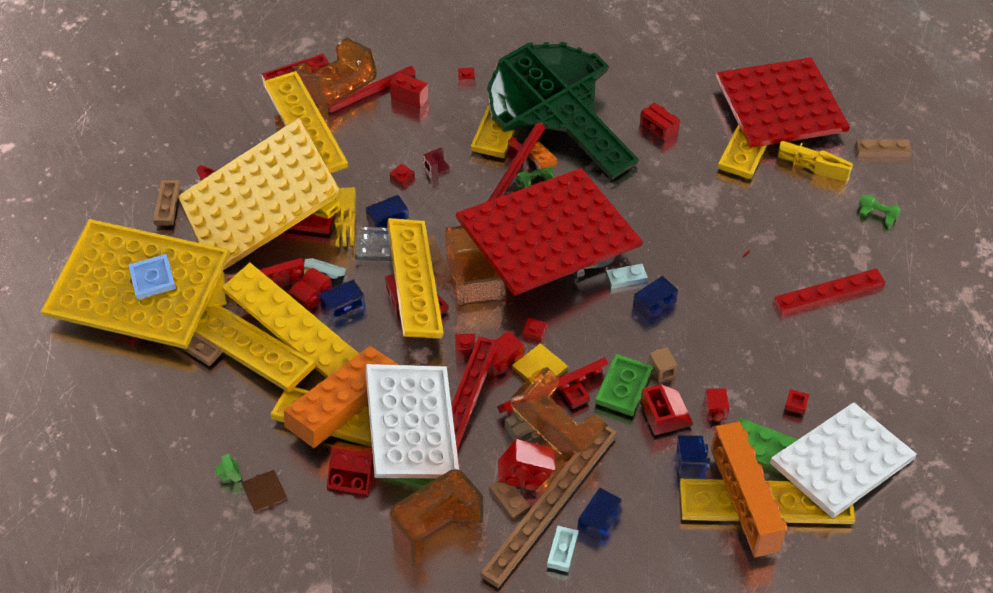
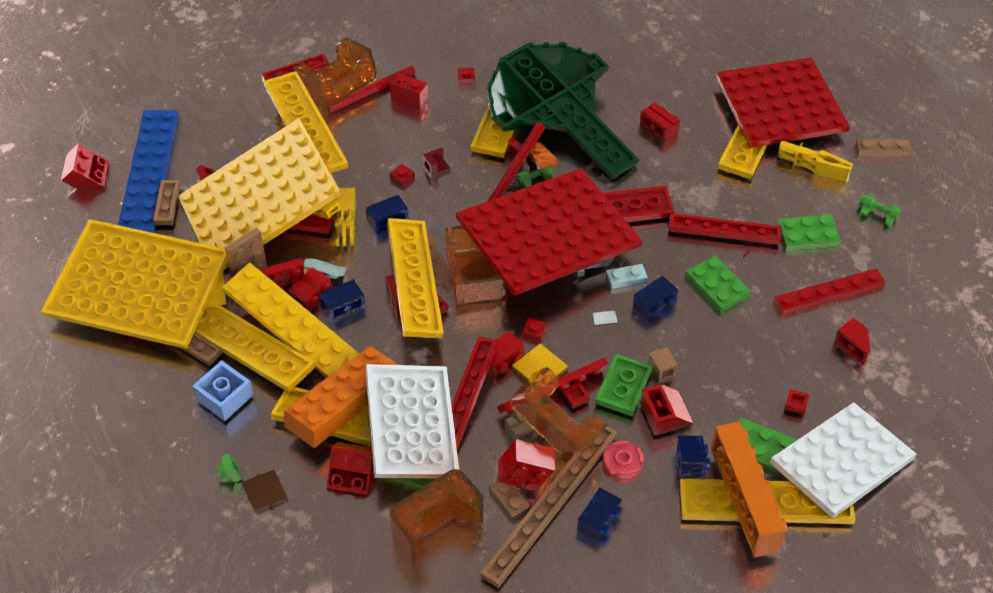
light blue plate [129,254,176,300] -> none
clear plate [355,227,392,261] -> none
red brick [455,333,475,364] -> none
light aqua plate [547,526,579,572] -> none
red brick [704,388,730,421] -> none
none -> red slope [61,144,109,189]
none -> blue plate [118,110,179,233]
none -> light blue brick [192,360,253,421]
none -> medium nougat plate [225,228,267,278]
none -> white sticker [592,311,618,325]
none -> coral tile [602,440,644,479]
none -> red plate [603,186,675,222]
none -> red plate [668,213,781,245]
none -> bright green plate [685,255,751,313]
none -> bright green plate [777,214,841,251]
none -> red slope [834,318,871,365]

